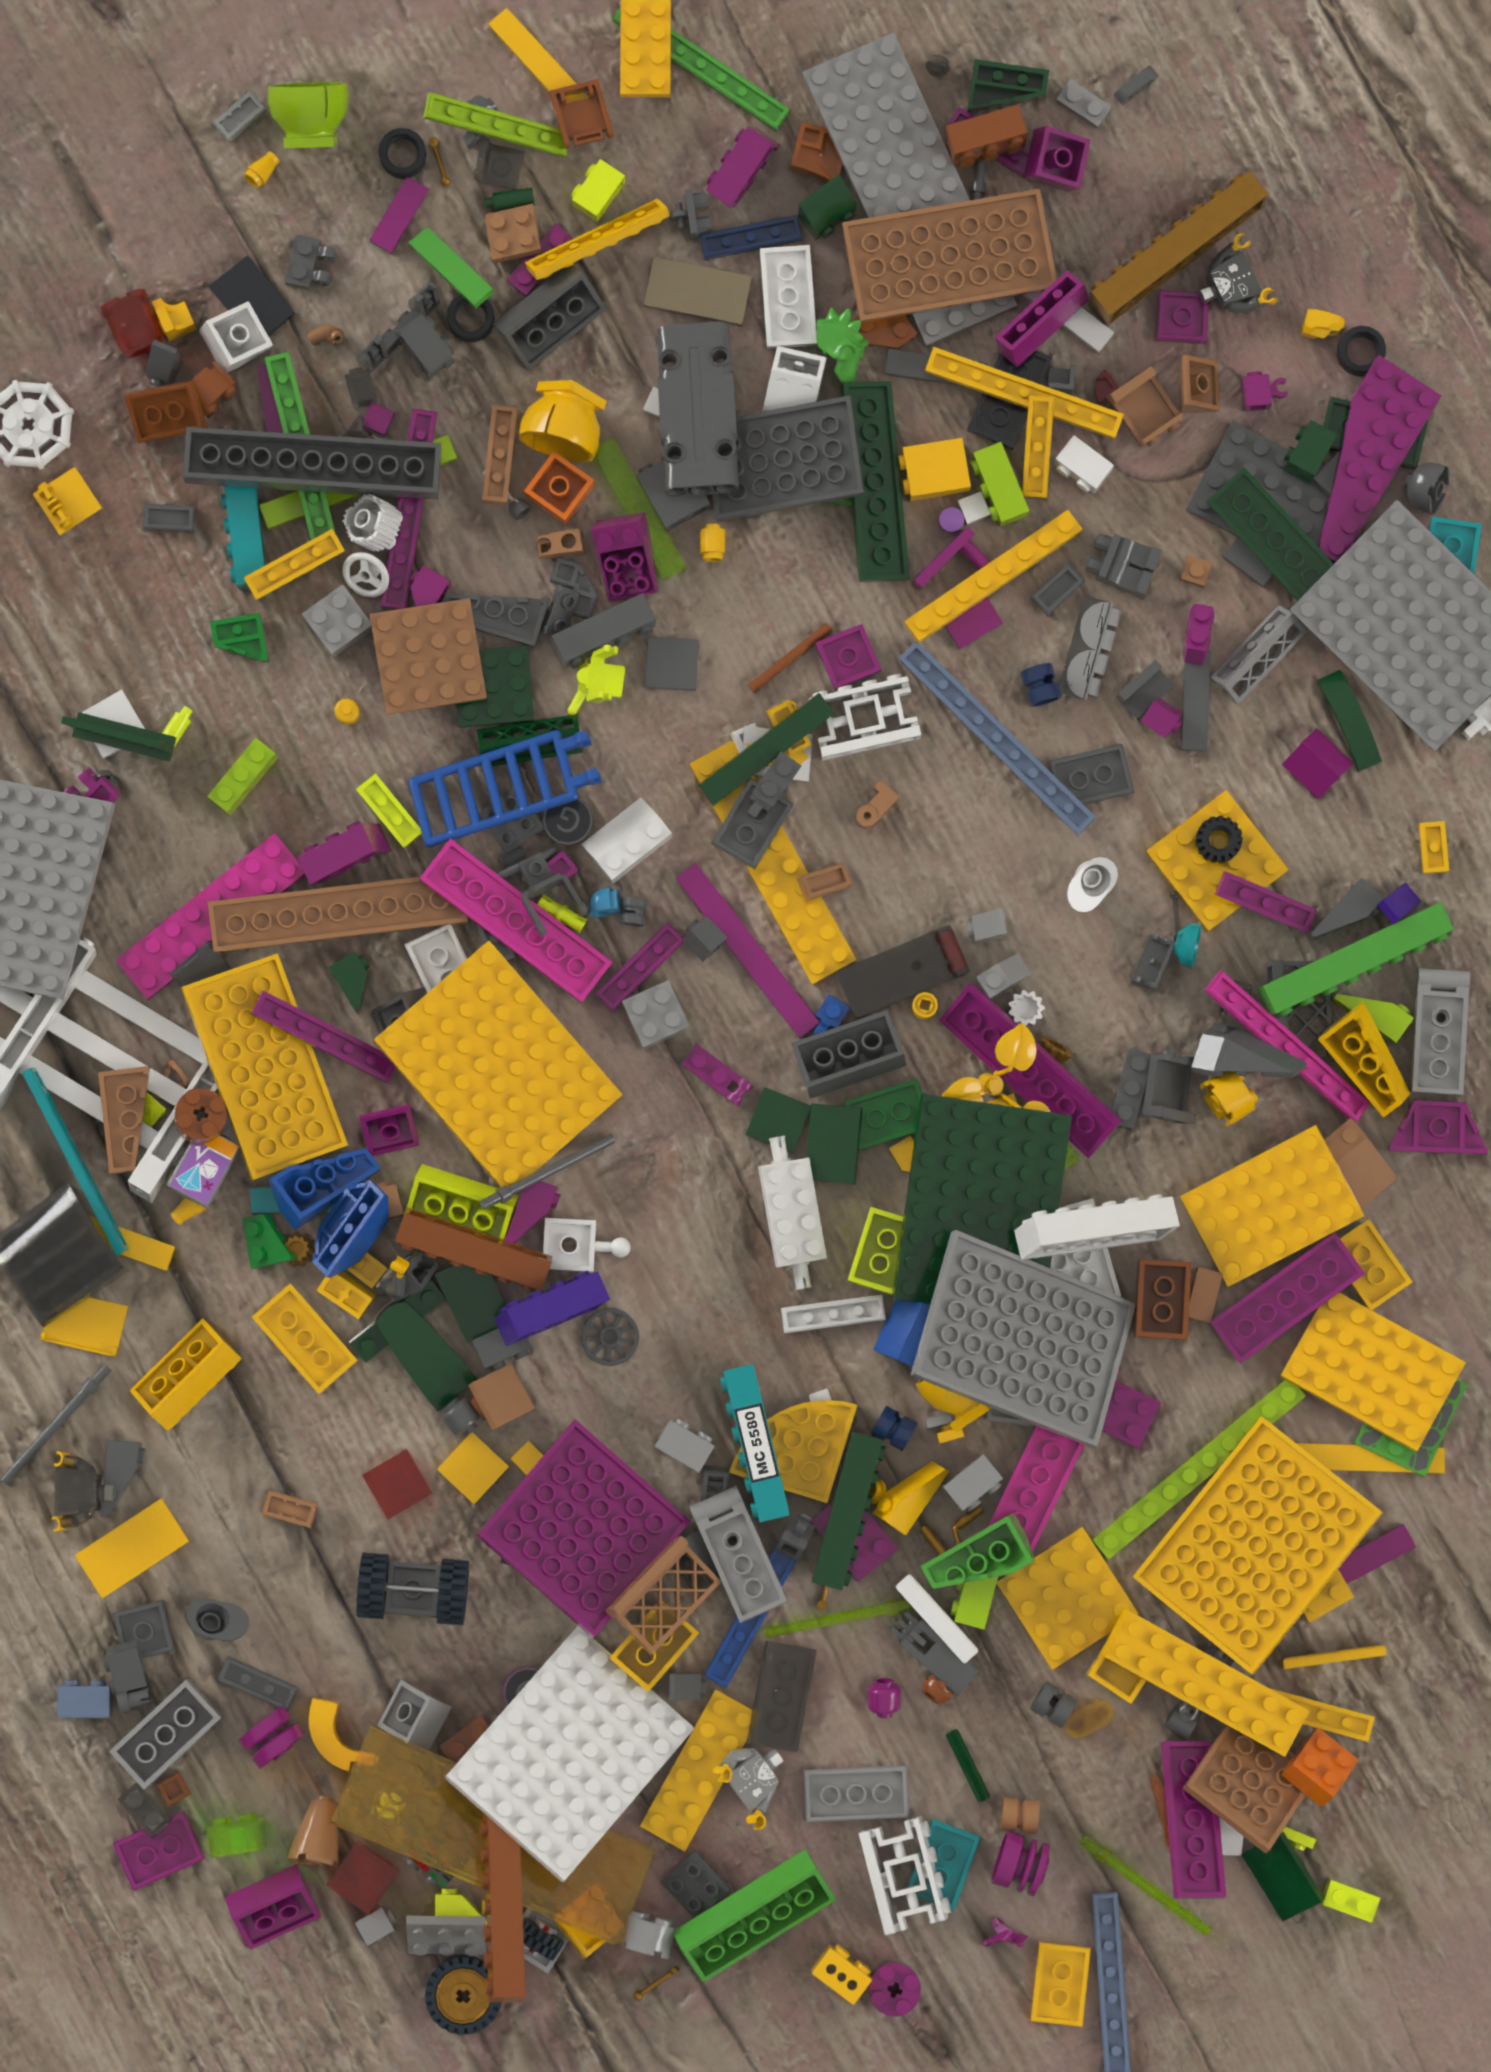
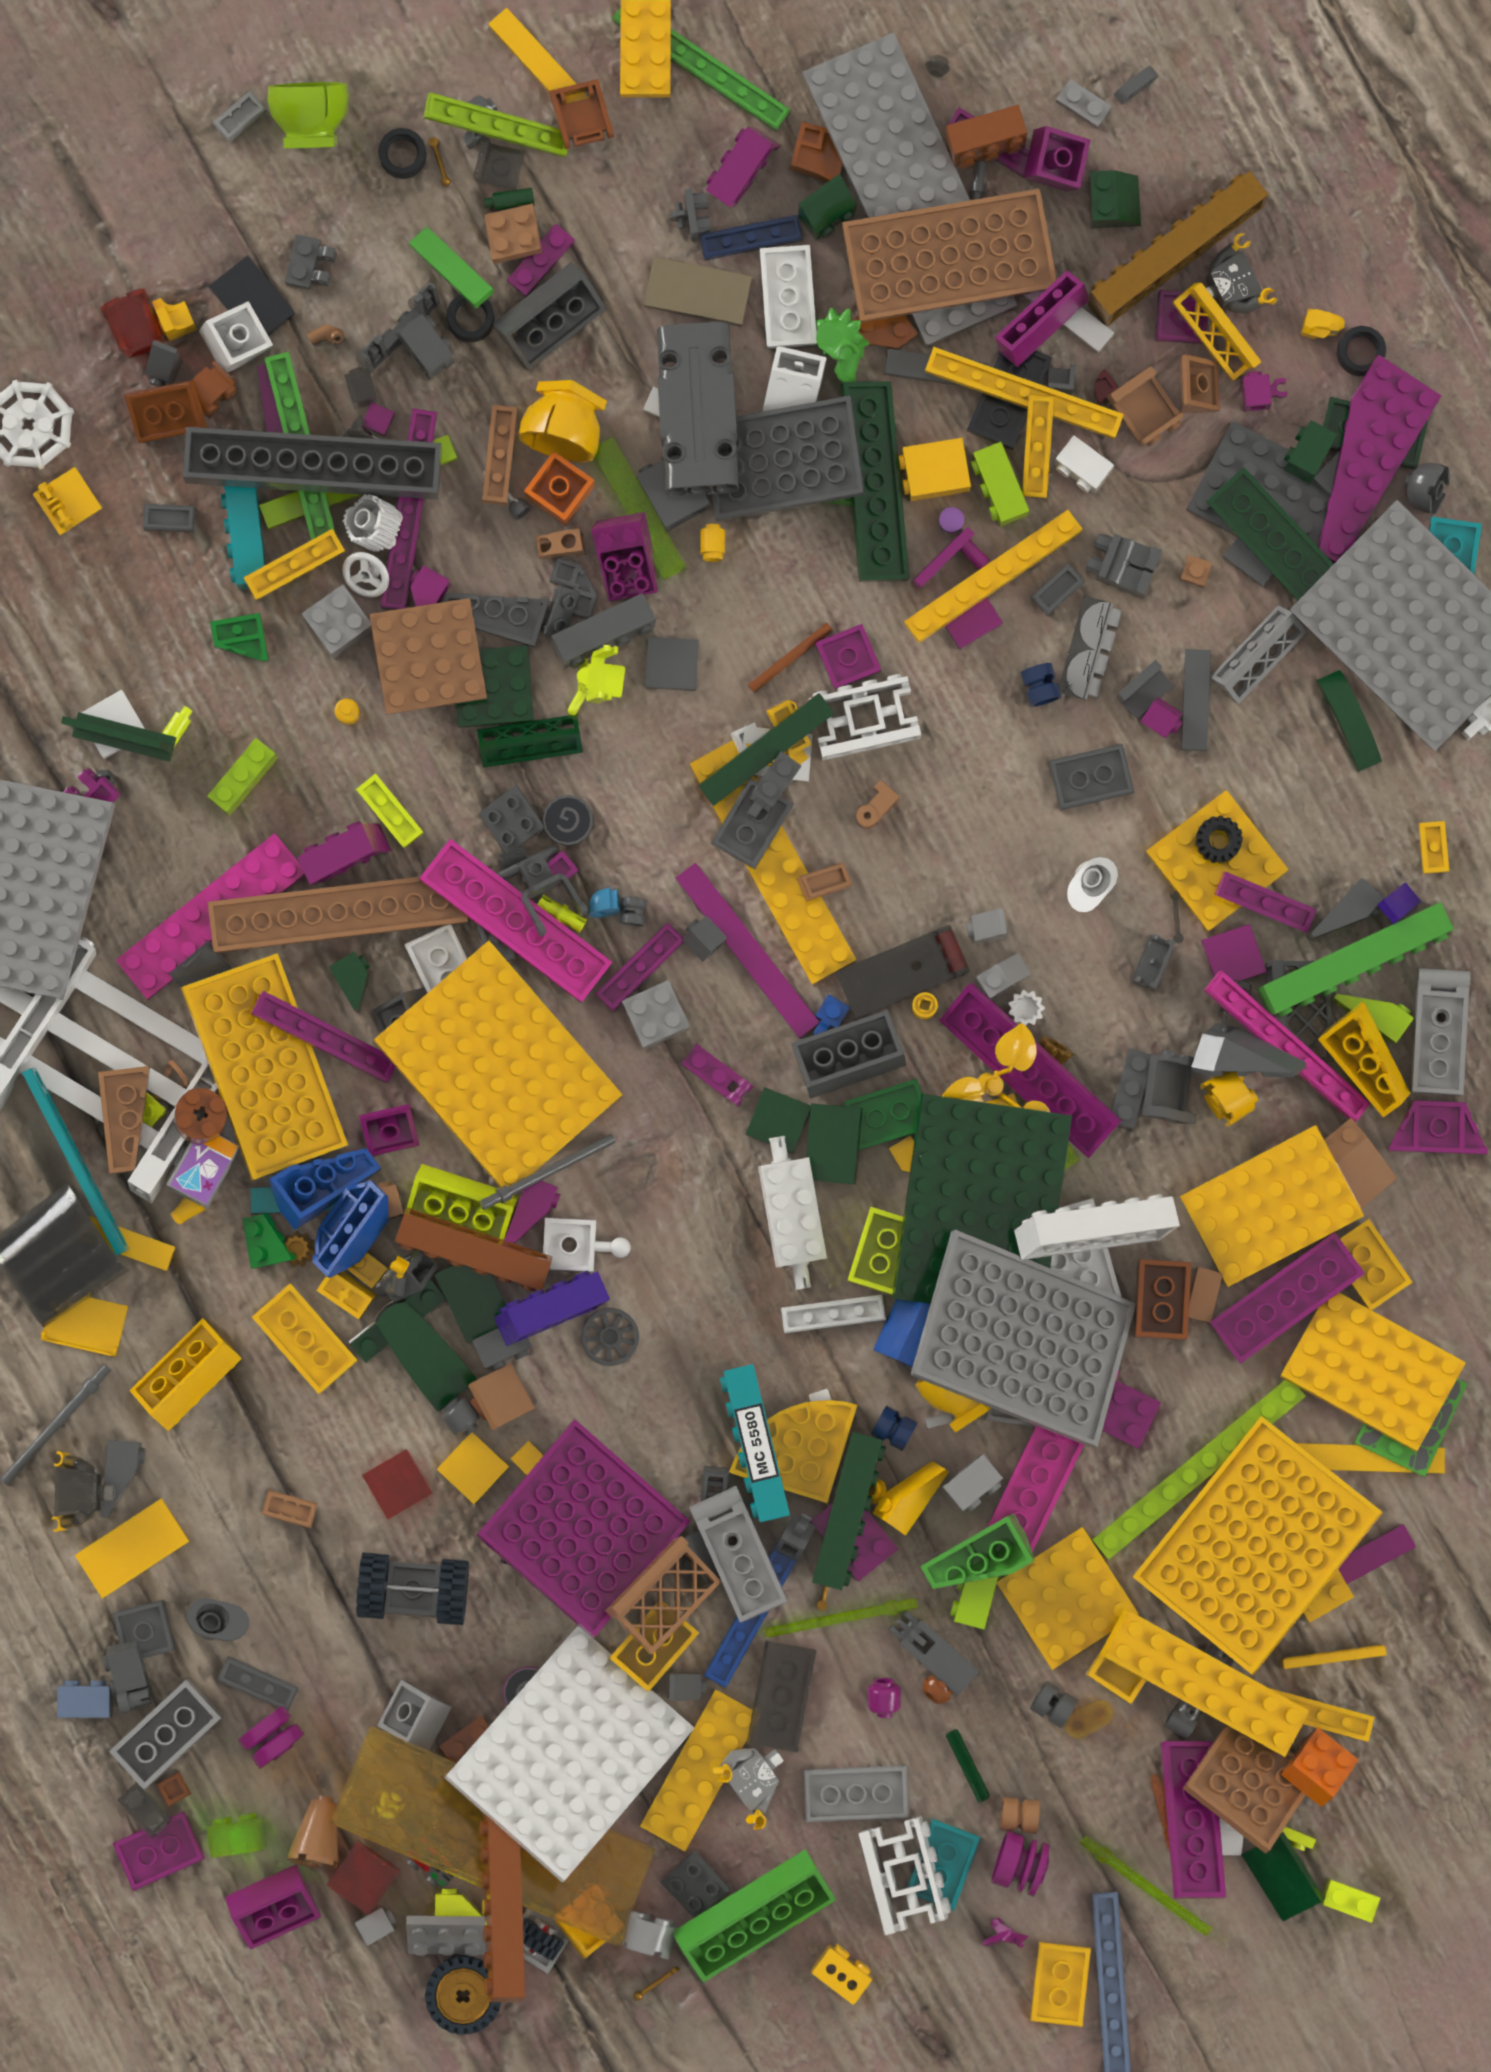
yellow cone [243,151,280,189] -> none
yellow arch [309,1697,380,1771] -> none
magenta tile [369,176,429,254] -> none
blue bar [408,730,602,847] -> none
yellow plate [525,198,670,280] -> none
neon yellow brick [571,159,626,223] -> none
white slope [581,798,672,884] -> none
light grey brick [654,1418,715,1473] -> none
magenta brick [868,1961,921,2017] -> none
white slope [896,1573,978,1663] -> none
sand blue plate [898,641,1096,836] -> none
pearl gold piece [919,1505,984,1556] -> none
yellow plate [936,1425,964,1444] -> none
white tile [957,492,991,525] -> none
dark green wedge [967,59,1049,113] -> none
teal piece [1174,922,1201,969] -> none
magenta brick [1182,604,1214,665] -> none
magenta slope [1282,728,1353,799] -> none
none -> dark green slope [1088,170,1141,229]
none -> yellow fence [1172,283,1261,381]
none -> magenta tile [1201,924,1267,983]

